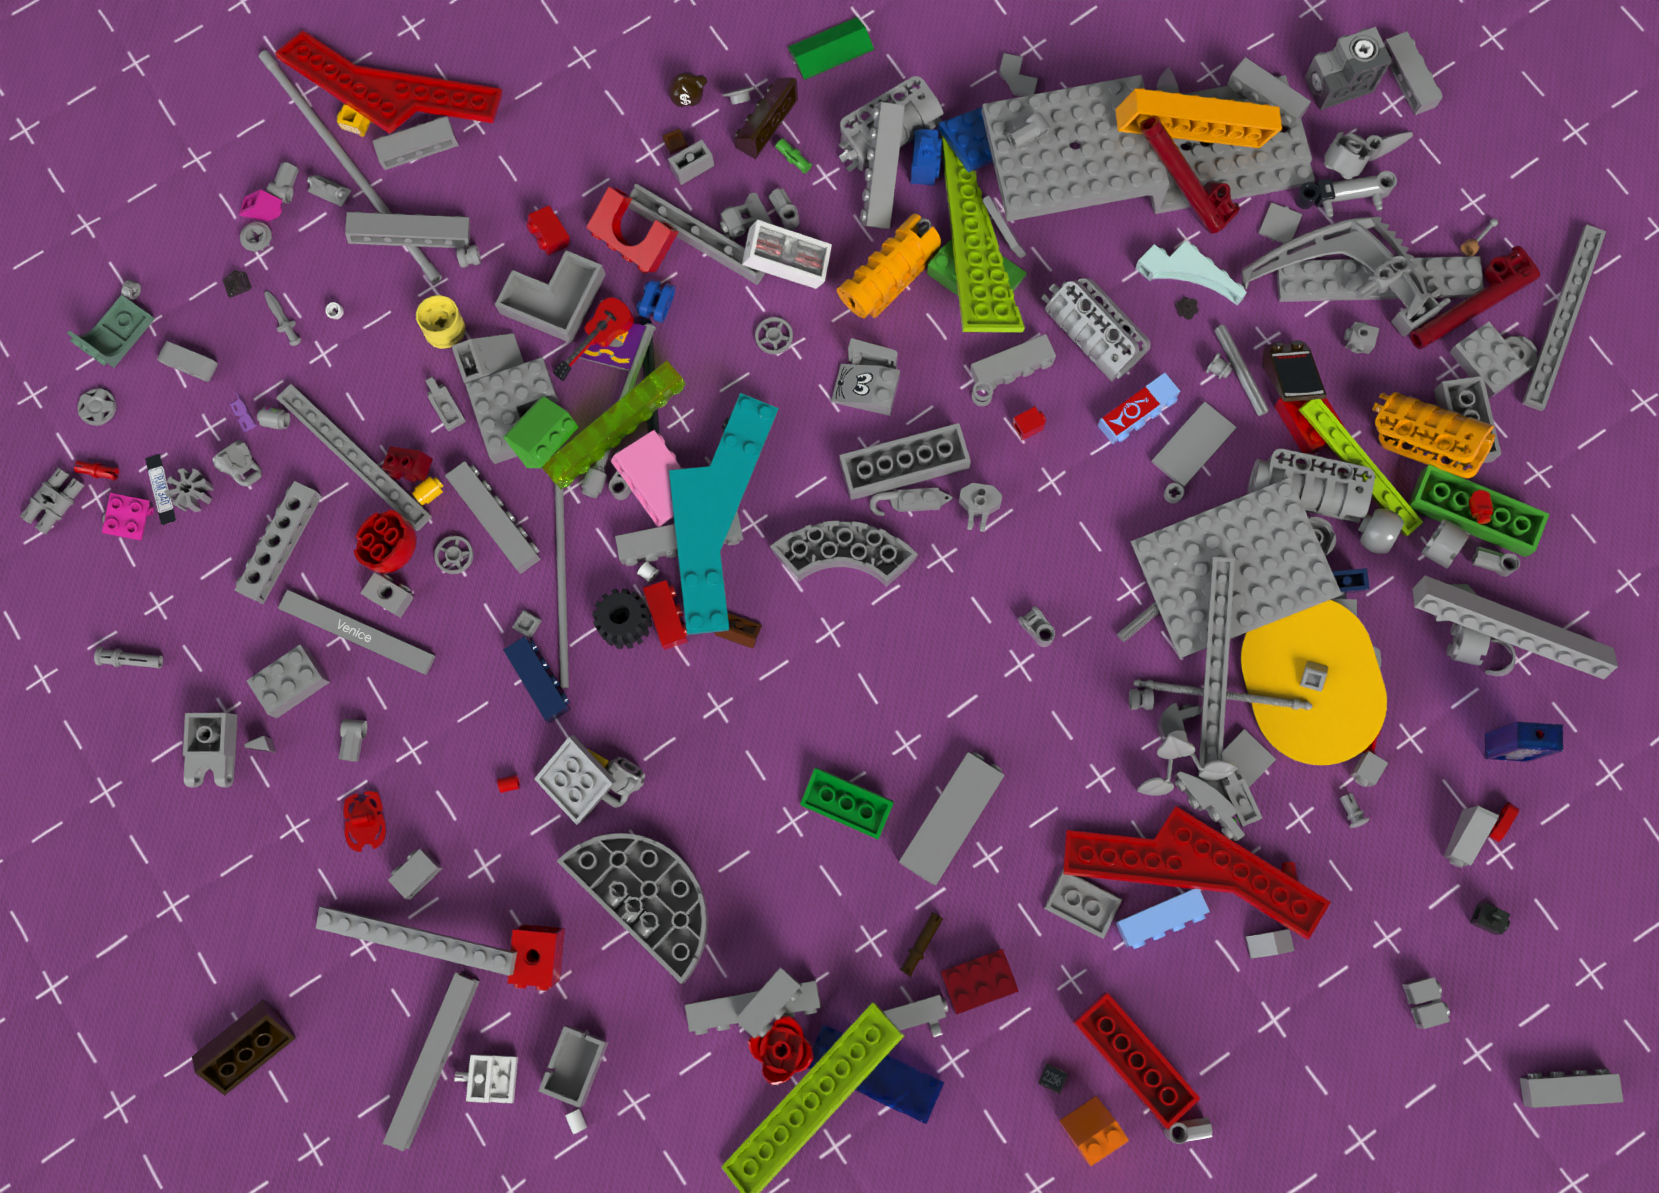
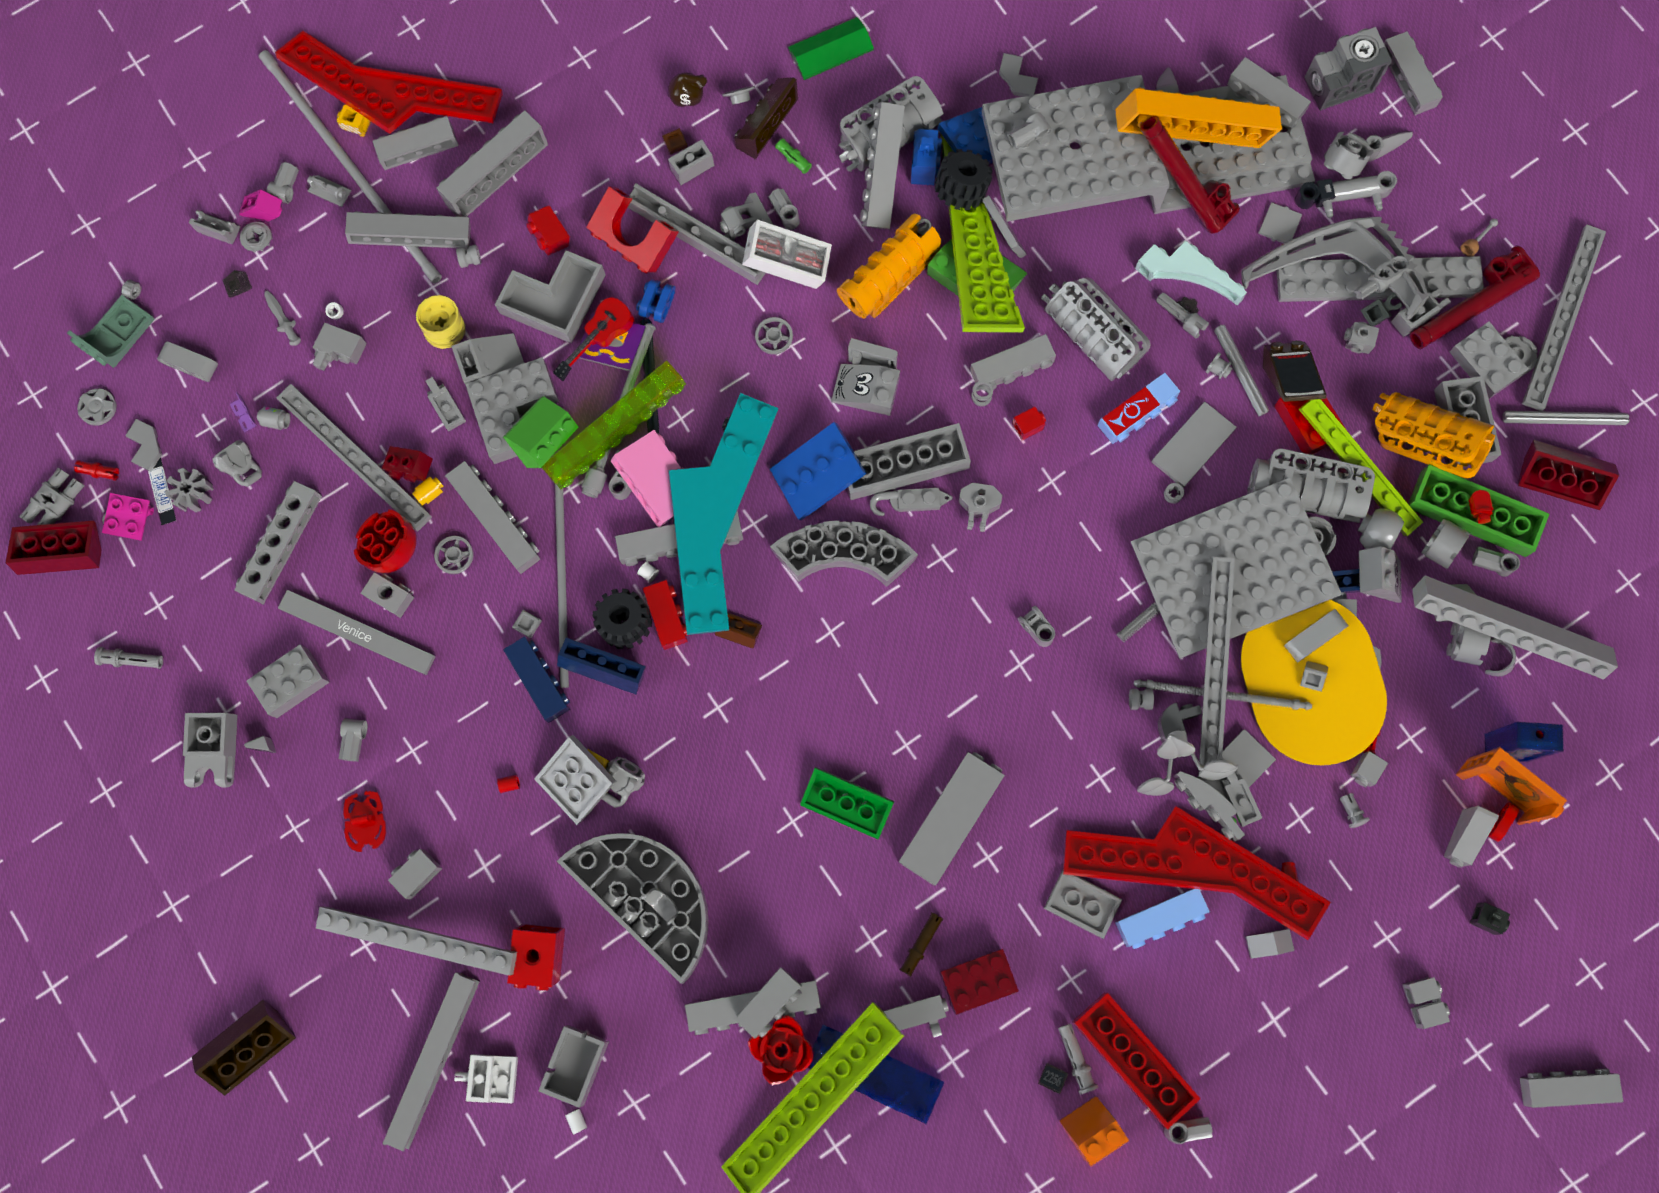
none -> dark red slope [5,520,102,575]
none -> light grey tile [125,419,162,472]
none -> light grey hinge [189,210,241,245]
none -> light grey hinge [313,323,367,371]
none -> light grey brick [436,110,548,217]
none -> dark blue brick [557,638,646,695]
none -> light grey helmet [642,888,678,925]
none -> blue plate [770,422,867,520]
none -> black wheel [935,149,993,210]
none -> light grey pin [1058,1023,1099,1094]
none -> light grey piece [1156,293,1209,339]
none -> light grey beam [1284,609,1349,663]
none -> light grey slope [1359,547,1402,603]
none -> pearl dark grey brick [1361,293,1403,327]
none -> orange panel [1456,747,1567,825]
none -> light grey axle [1503,411,1629,425]
none -> dark red slope [1518,440,1619,510]

